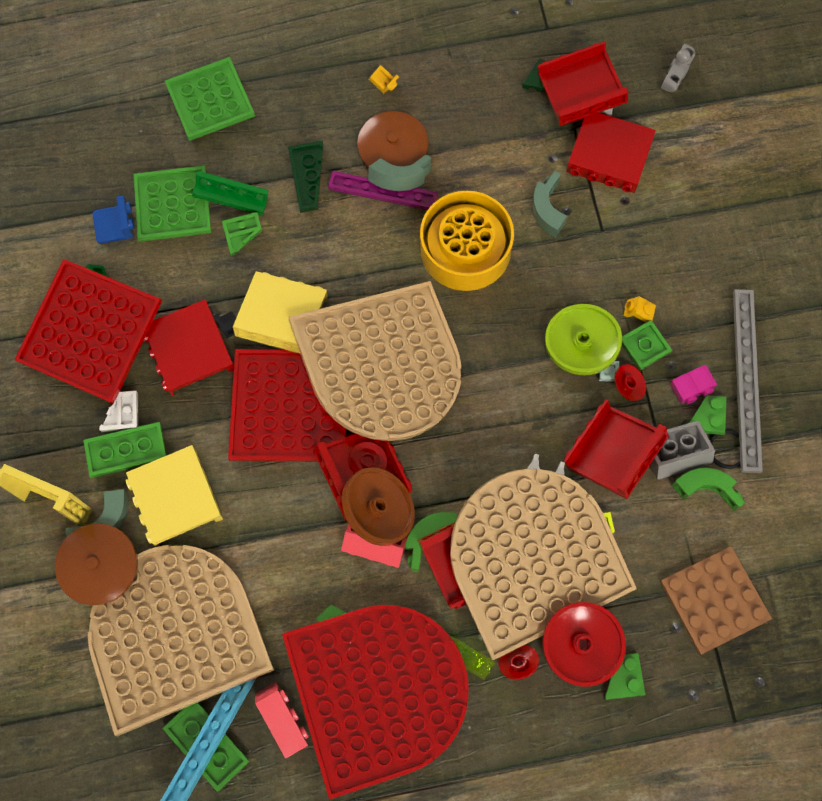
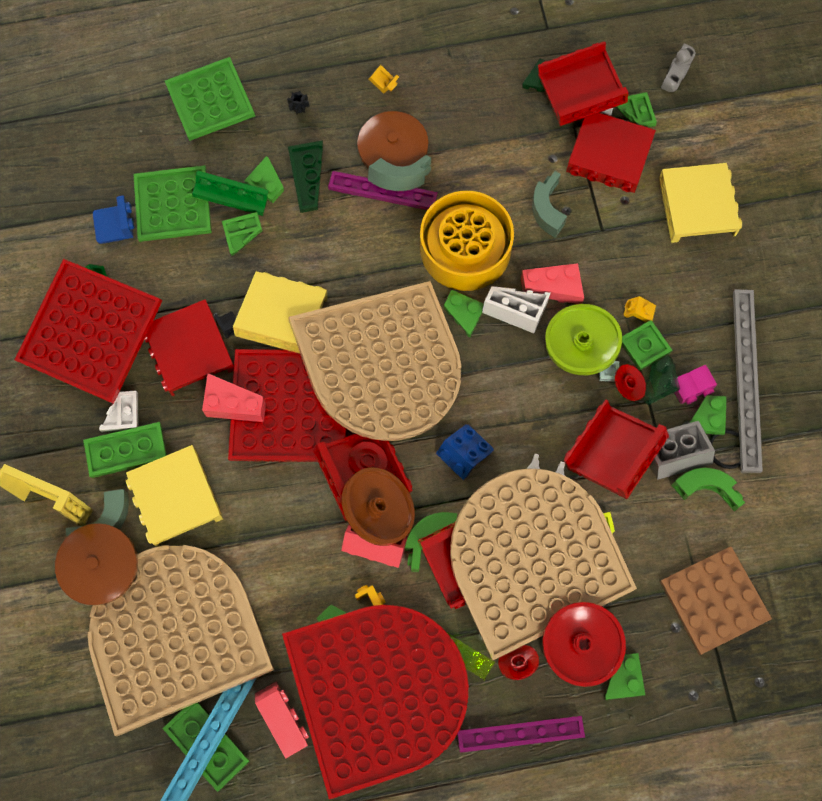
none -> coral wedge [202,373,266,422]
none -> bright green wing [244,156,284,203]
none -> black gear [287,91,310,114]
none -> yellow bracket [355,585,386,606]
none -> blue bracket [436,424,494,480]
none -> bright green wing [444,290,484,337]
none -> magenta plate [457,716,585,753]
none -> white wedge [482,286,551,333]
none -> coral wedge [521,263,584,304]
none -> bright green wing [616,92,657,128]
none -> clear green wing [644,355,680,405]
none -> light yellow panel [659,163,742,243]

